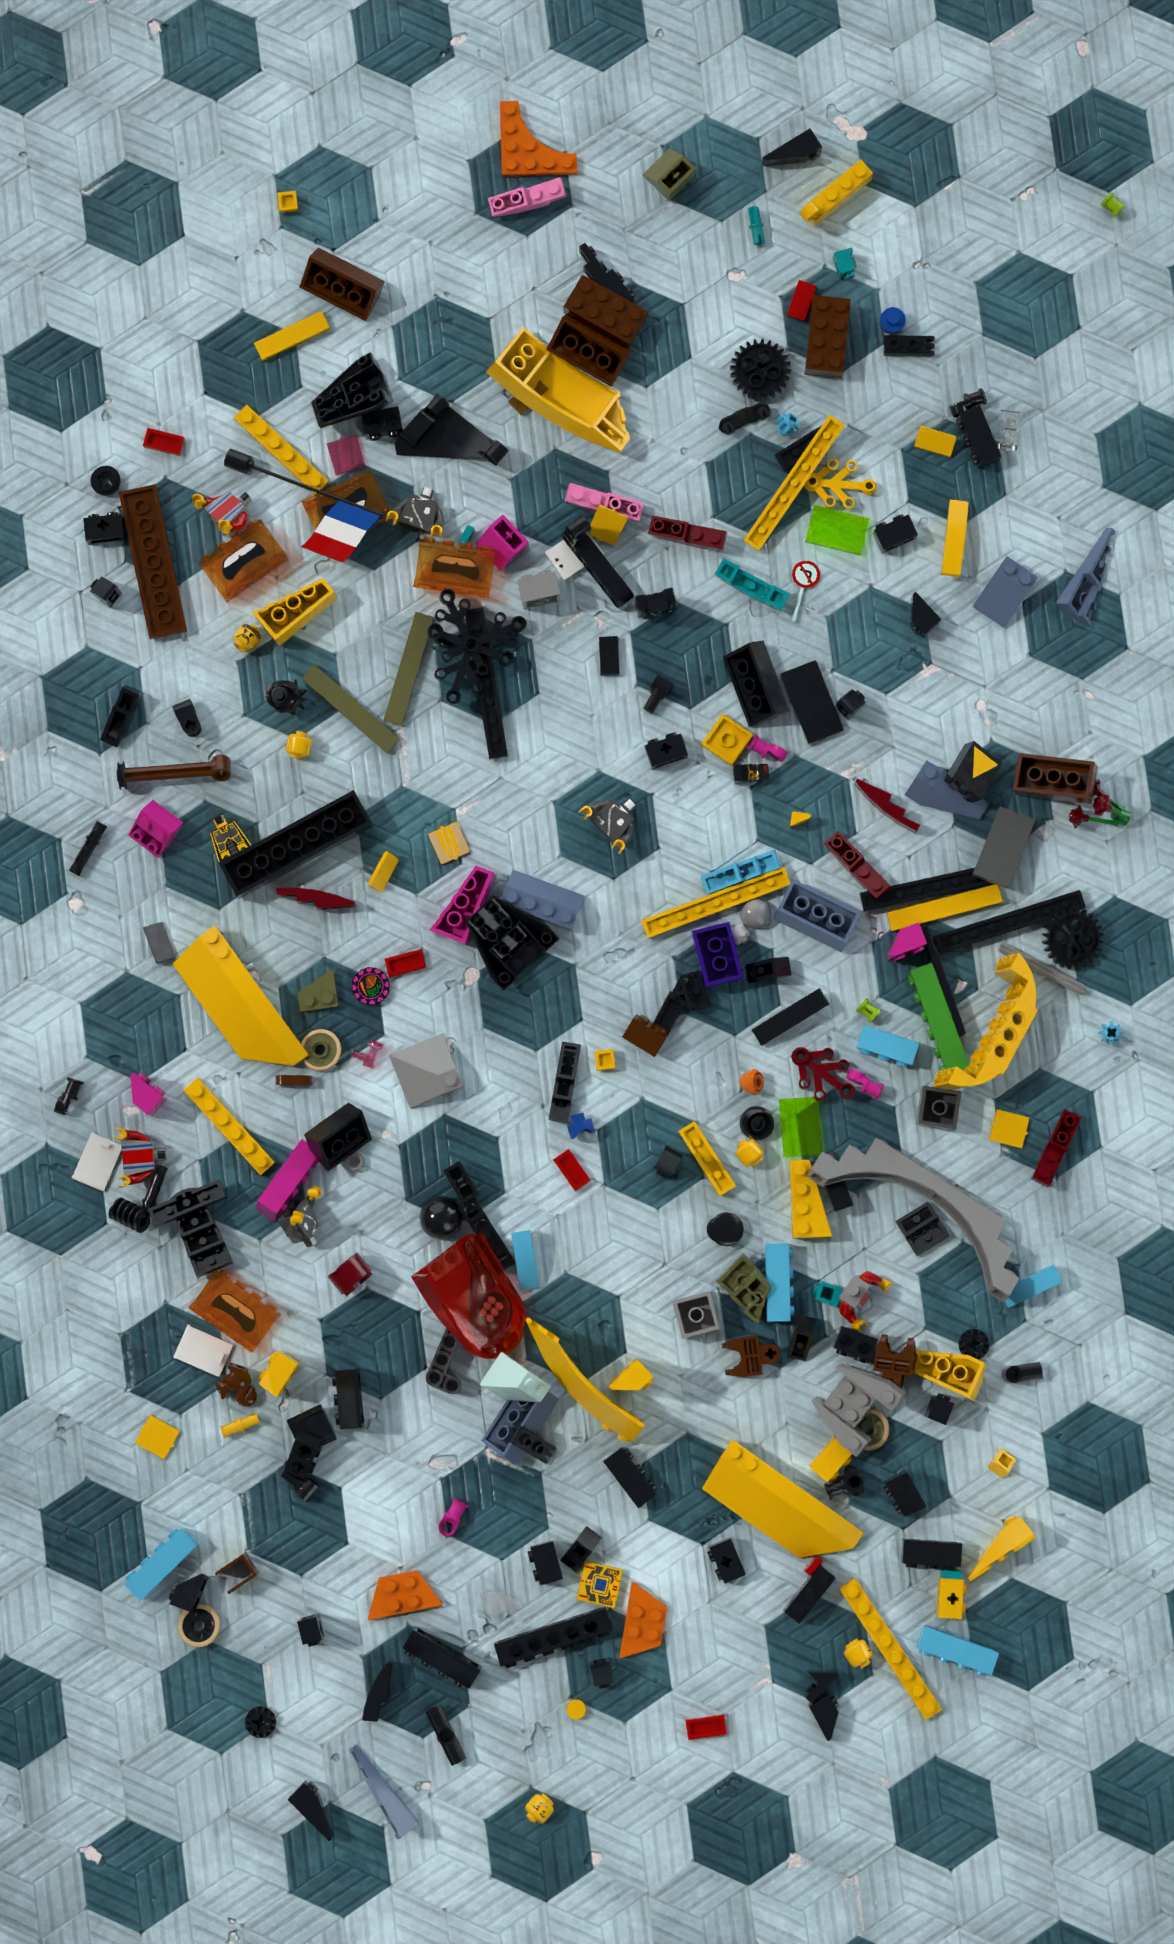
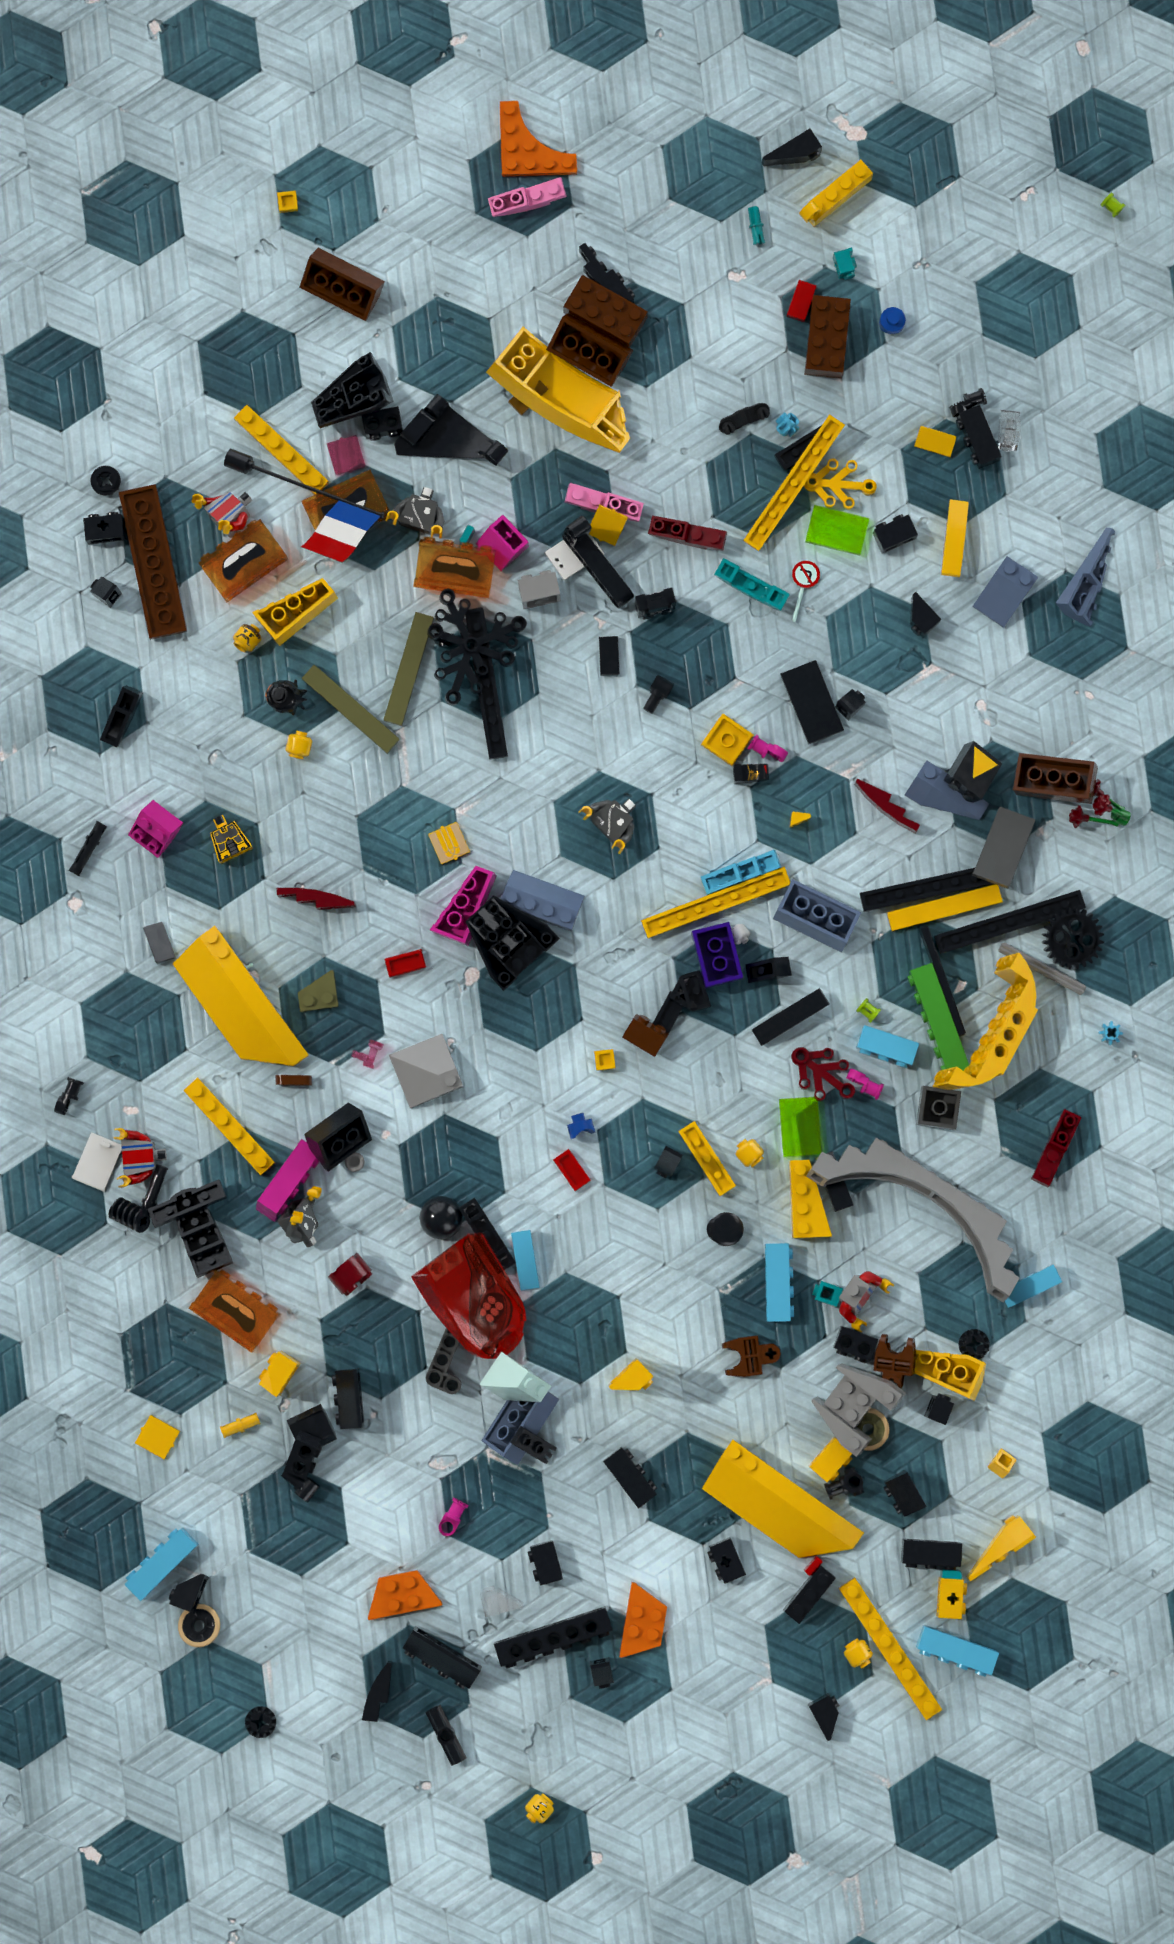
reddish brown piece [116,755,231,790] -> none
dark pink slope [131,1073,167,1117] -> none
red tile [143,428,185,456] -> none
black piece [172,698,202,737] -> none
white container [173,1325,233,1377] -> none
reddish brown piece [215,1552,259,1595] -> none
reddish brown animal [216,1362,257,1407] -> none
black brick [219,790,373,899] -> none
yellow tile [254,311,330,361] -> none
black slope [287,1780,333,1841] -> none
black brick [297,1613,325,1647] -> none
olive wheel [301,1029,341,1071] -> none
sand blue wedge [349,1745,419,1840] -> none
tile [352,967,390,1006] -> none
yellow slope [368,851,399,892] -> none
black brick [443,1161,480,1204] -> none
yellow slope [526,1317,645,1443] -> none
black slope [548,1041,581,1123] -> none
black slope [560,1526,602,1572] -> none
yellow tile [566,1699,586,1720] -> none
tile [577,1561,623,1608] -> none
olive slope [643,149,696,201] -> none
black brick [645,732,688,769] -> none
light grey brick [672,1291,720,1339] -> none
red tile [685,1714,727,1740] -> none
olive slope [716,1253,770,1324] -> none
black slope [723,640,790,727] -> none
black gear [730,339,791,401] -> none
orange cone [739,1069,764,1095] -> none
light grey hair [740,899,771,929] -> none
black piece [740,1106,774,1140] -> none
black slope [787,1314,816,1361] -> none
black slope [805,1670,838,1703] -> none
dark red slope [824,831,891,900] -> none
black hinge [883,335,935,356] -> none
dark pink slope [887,922,927,962] -> none
black slope [895,1201,949,1256] -> none
yellow piece [989,1109,1030,1149] -> none
black piece [1002,1362,1043,1383] -> none

